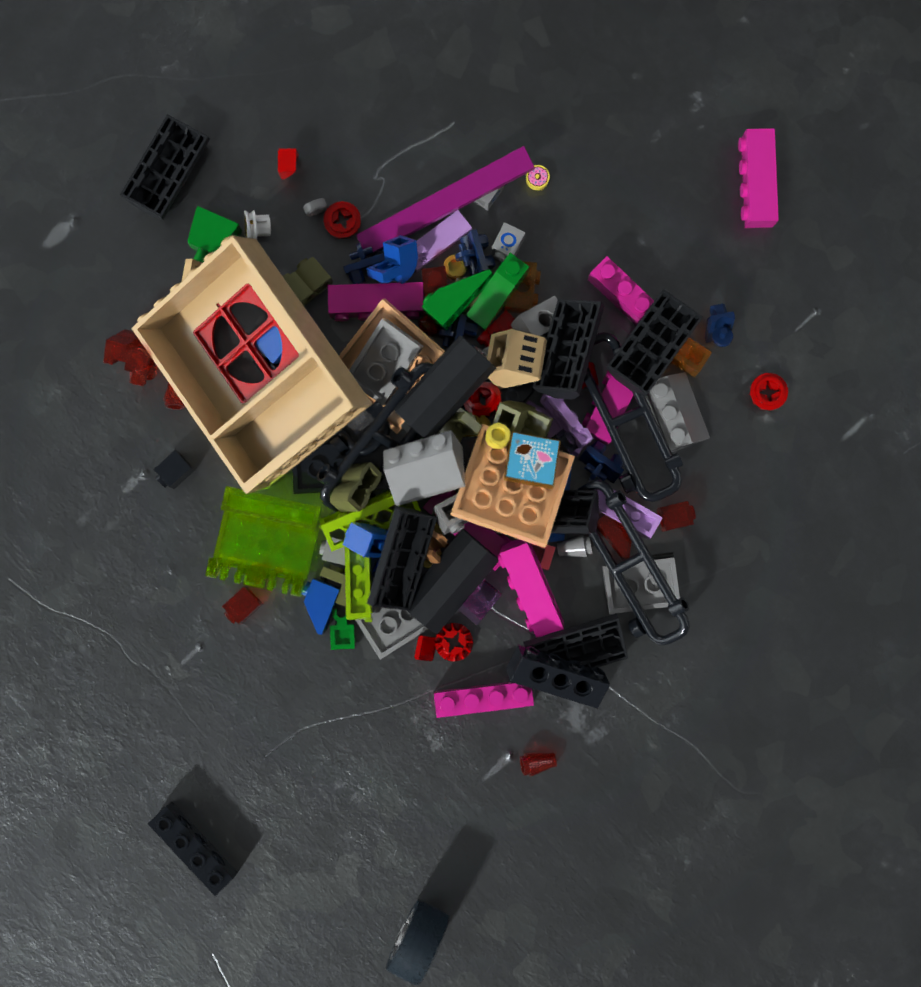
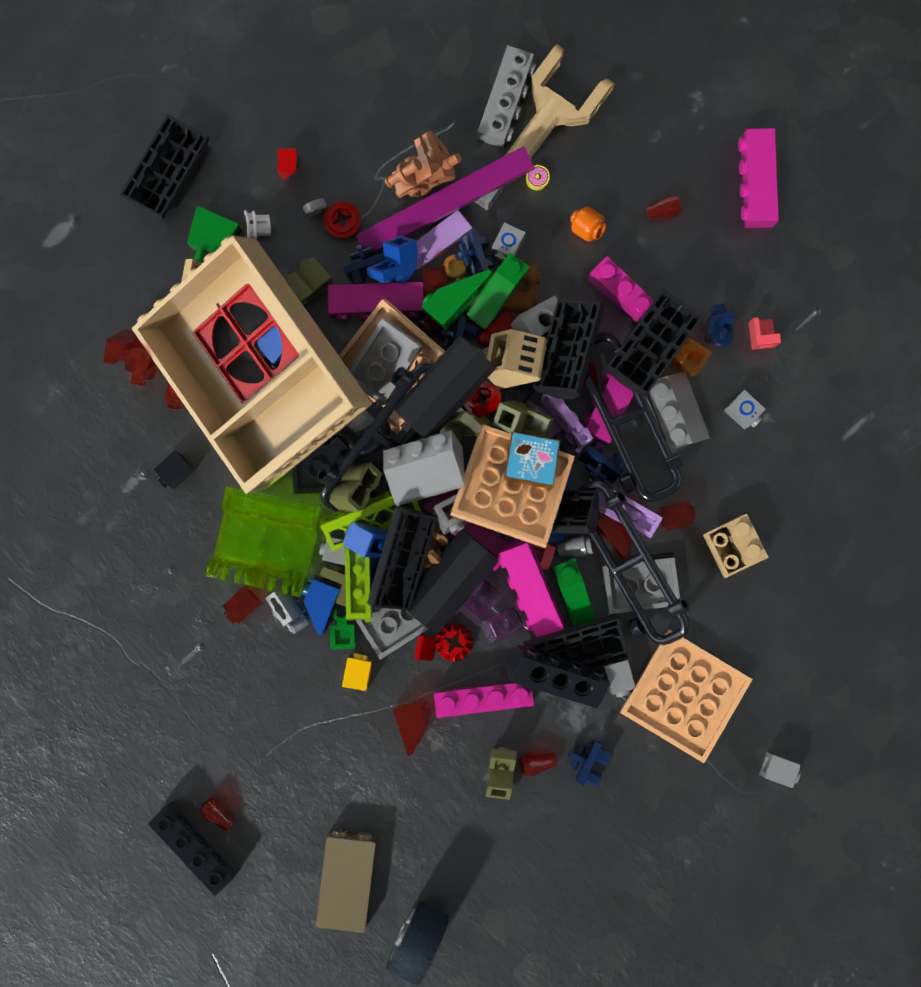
light yellow tile [485,423,511,449] -> none
red gear [749,373,788,411] -> none
none -> clear red cone [199,796,236,832]
none -> light grey piece [265,586,308,634]
none -> dark tan panel [316,829,377,933]
none -> yellow brick [342,653,373,691]
none -> nougat piece [385,130,462,198]
none -> clear red slope [393,698,431,756]
none -> light grey brick [477,45,536,149]
none -> clear purple slope [479,606,525,645]
none -> olive brick [486,748,517,800]
none -> tan piece [505,44,615,181]
none -> green slope [550,559,595,627]
none -> dark blue hips [568,739,612,786]
none -> orange head [570,206,606,242]
none -> light grey brick [602,659,636,697]
none -> light nougat plate [619,629,753,763]
none -> clear red cone [646,194,682,220]
none -> tan slope [703,514,768,578]
none -> light grey brick [724,390,765,429]
none -> coral panel [748,317,781,350]
none -> light grey brick [759,752,801,788]

